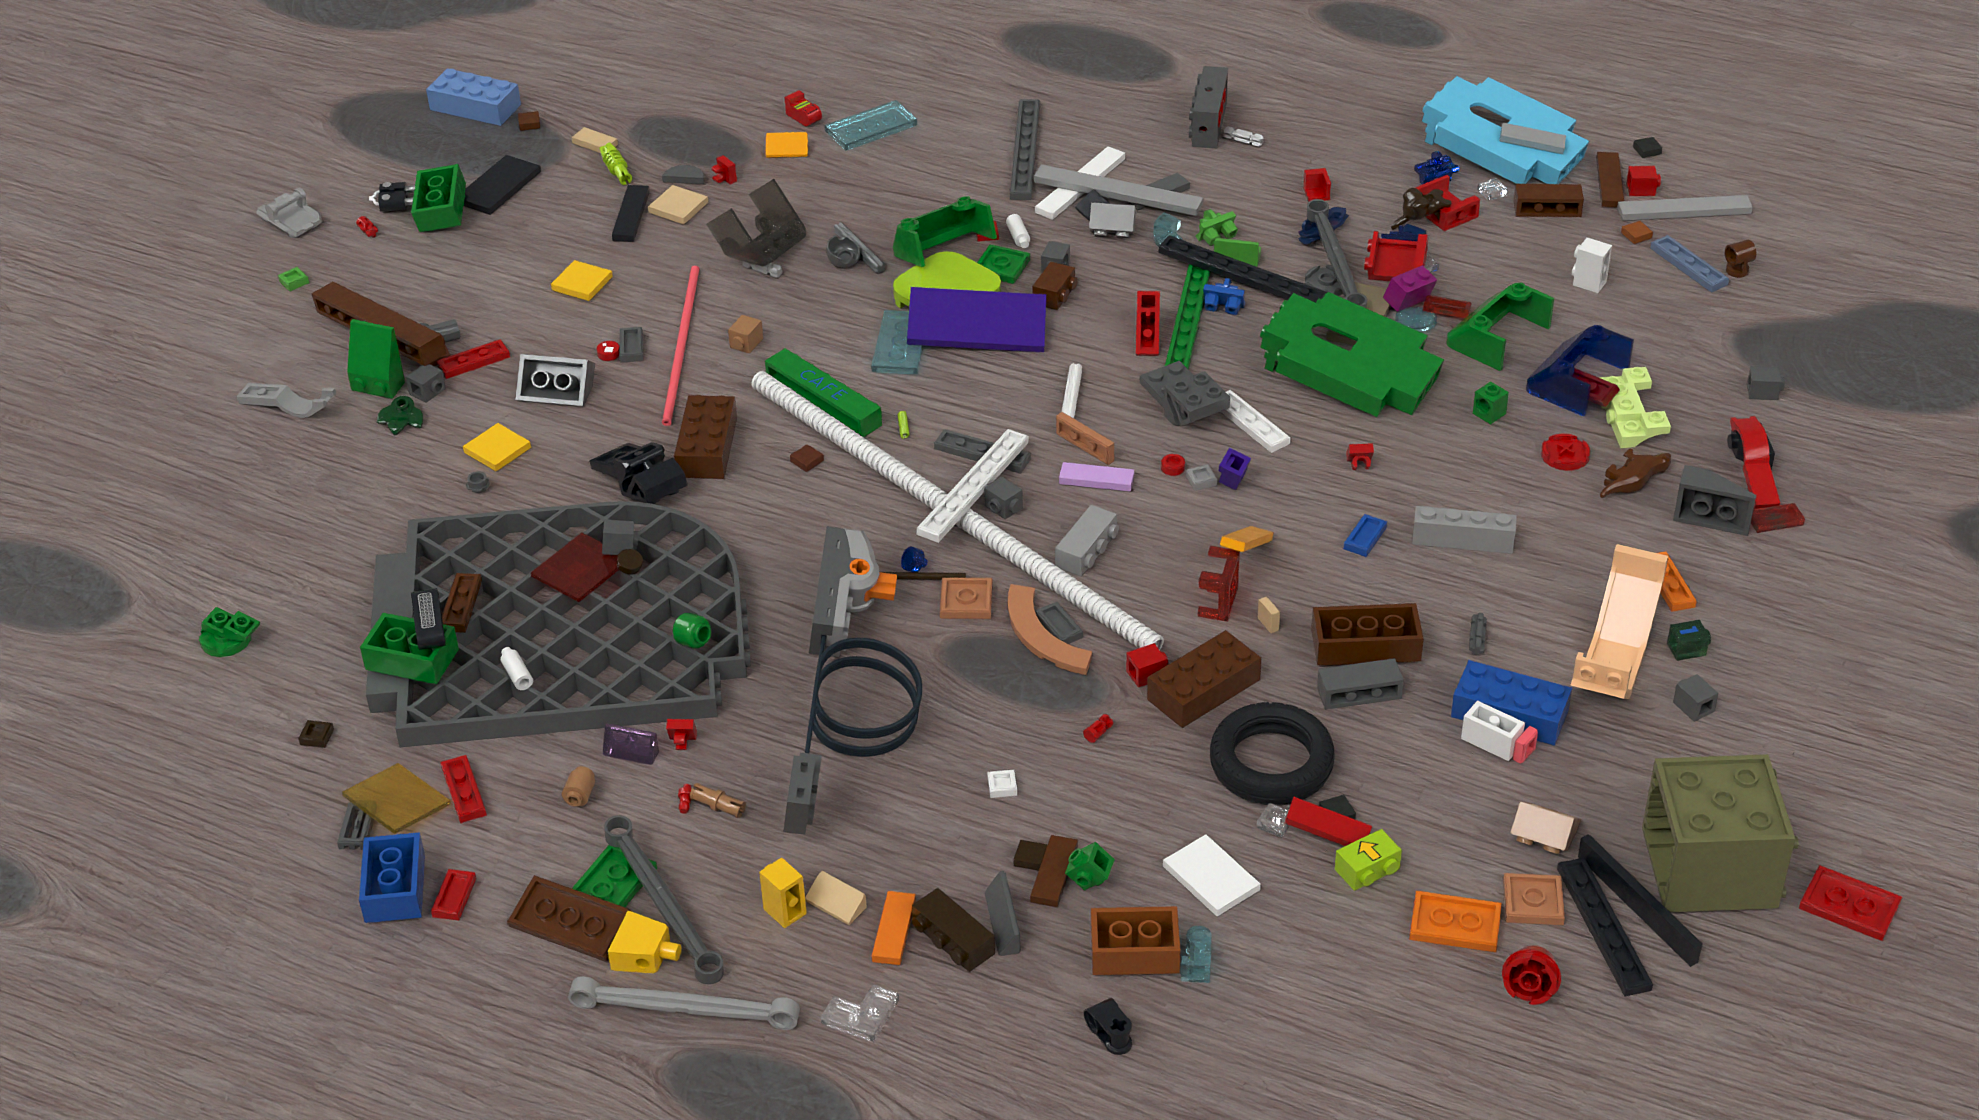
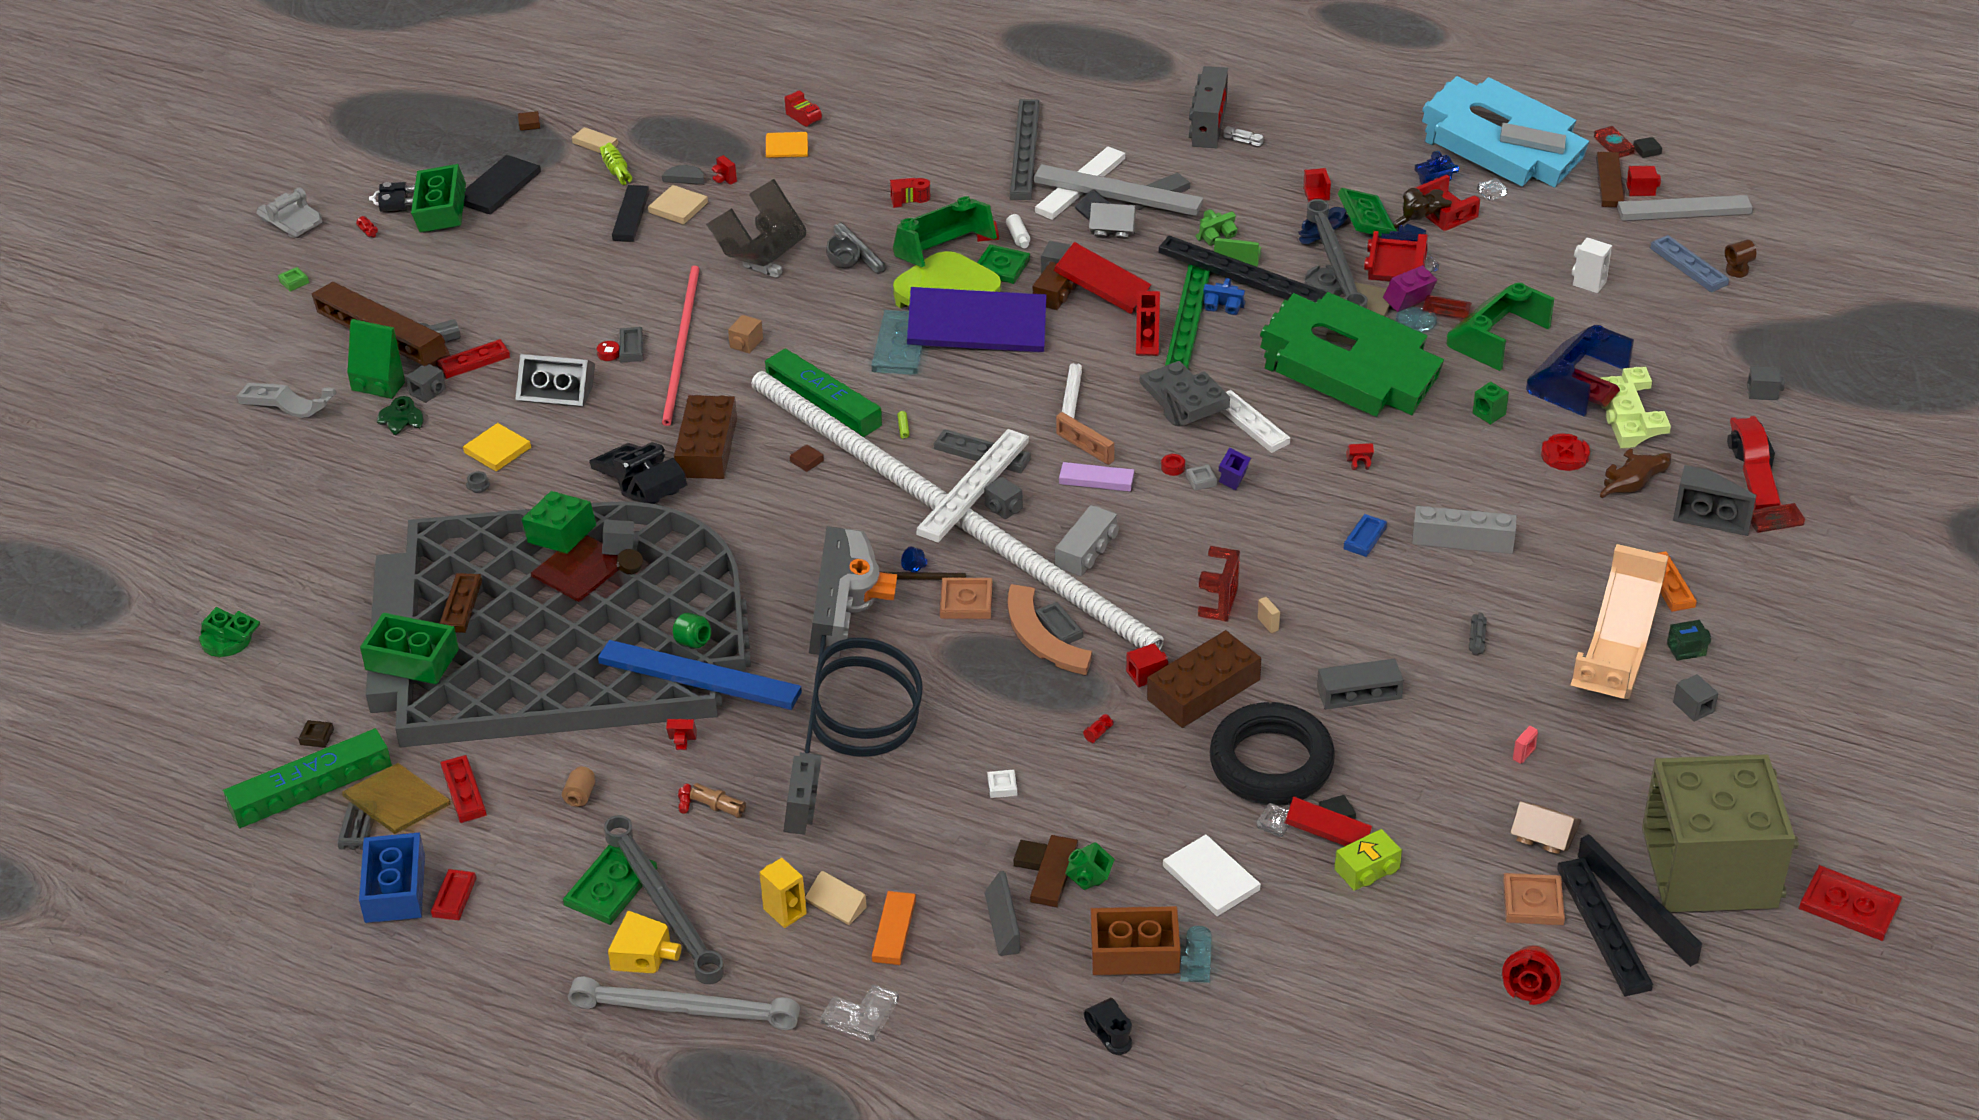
black beam [411,588,446,650] -> none
medium blue brick [426,68,521,126] -> none
white cylinder [501,647,533,690] -> none
reddish brown tile [507,875,632,962] -> none
yellow tile [551,260,613,301] -> none
clear purple slope [603,723,659,765] -> none
clear light blue tile [825,100,917,151] -> none
dark brown brick [912,888,995,972] -> none
clear light blue tile [1153,212,1183,247] -> none
light orange tile [1220,526,1274,552] -> none
reddish brown brick [1311,603,1424,666] -> none
orange tile [1409,891,1502,953] -> none
blue brick [1451,660,1572,746] -> none
white brick [1461,701,1525,761] -> none
reddish brown brick [1513,184,1584,217] -> none
dark orange tile [1621,221,1653,244] -> none
none -> green brick [223,728,392,829]
none -> green brick [521,491,597,554]
none -> blue tile [598,640,802,710]
none -> red leg [890,178,930,208]
none -> red tile [1054,242,1152,314]
none -> green tile [1338,188,1397,239]
none -> clear red tile [1594,126,1635,158]

